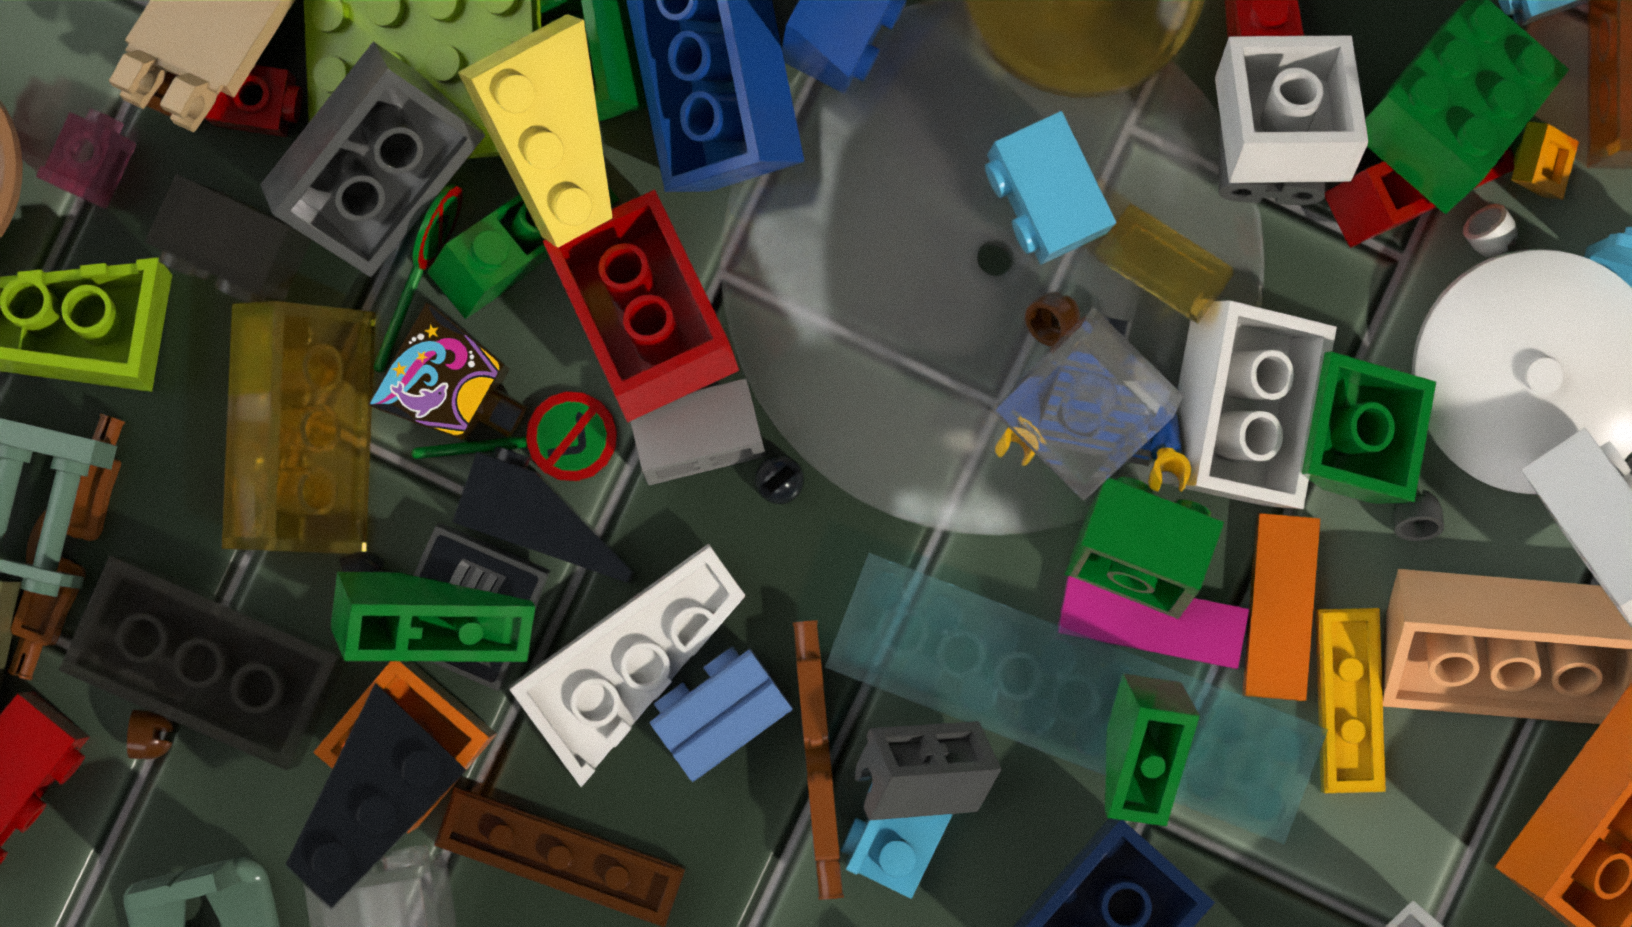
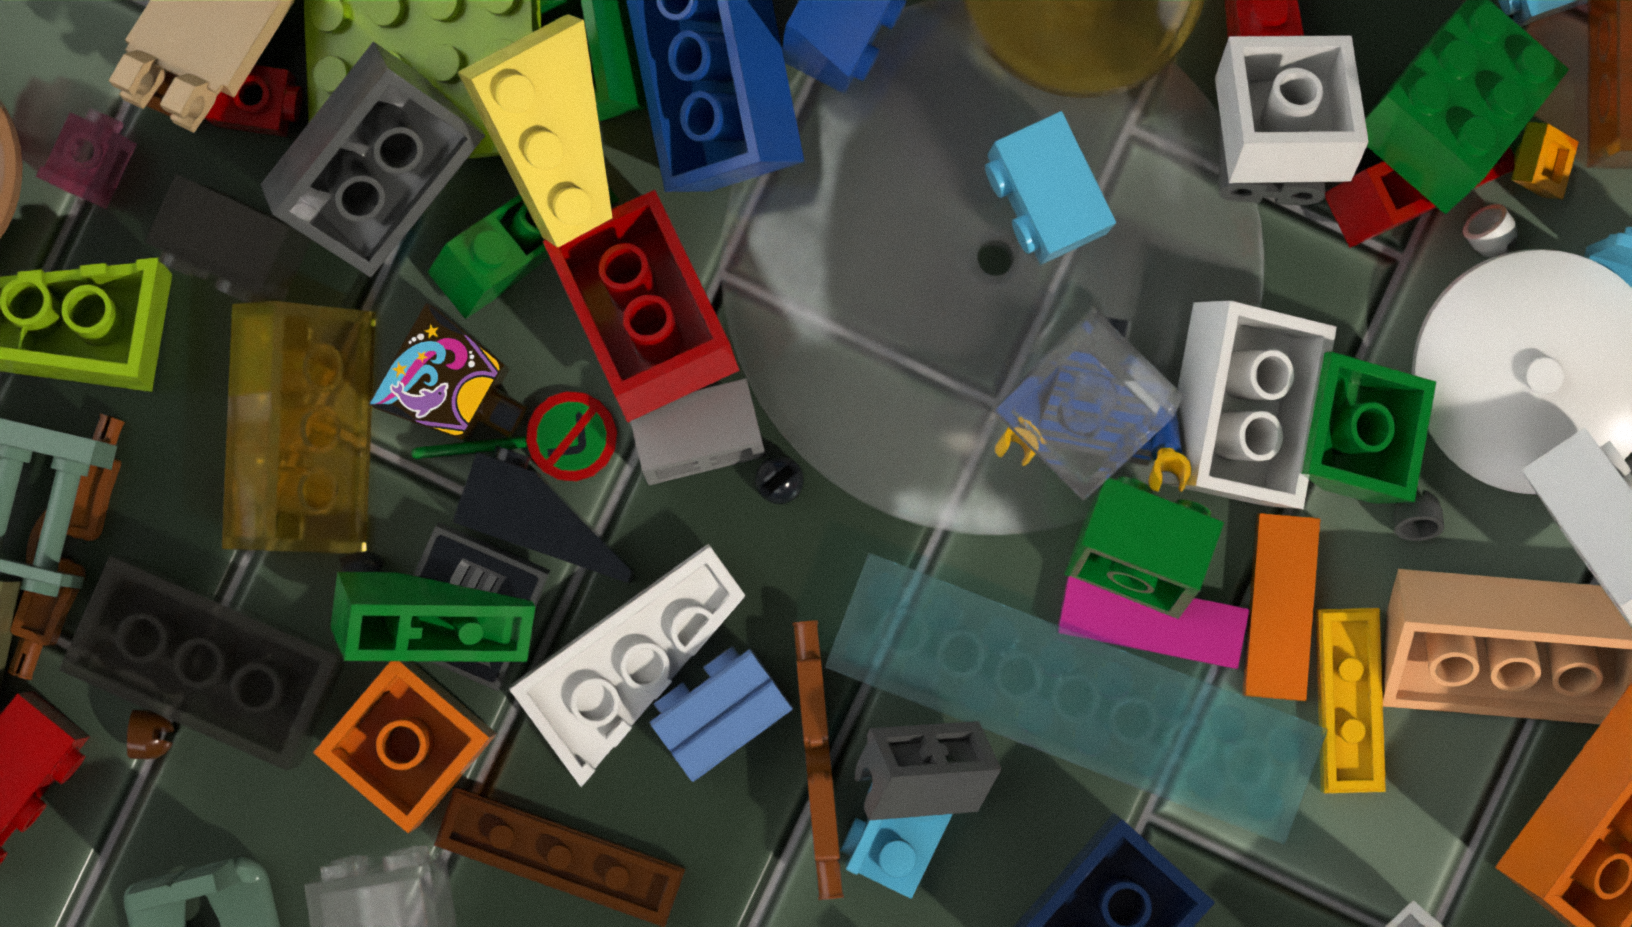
black wing [285,683,466,910] -> none
green piece [373,183,463,373] -> none
reddish brown hinge [1025,291,1080,347] -> none
clear yellow tile [1095,203,1234,324] -> none
green slope [1105,673,1200,826] -> none

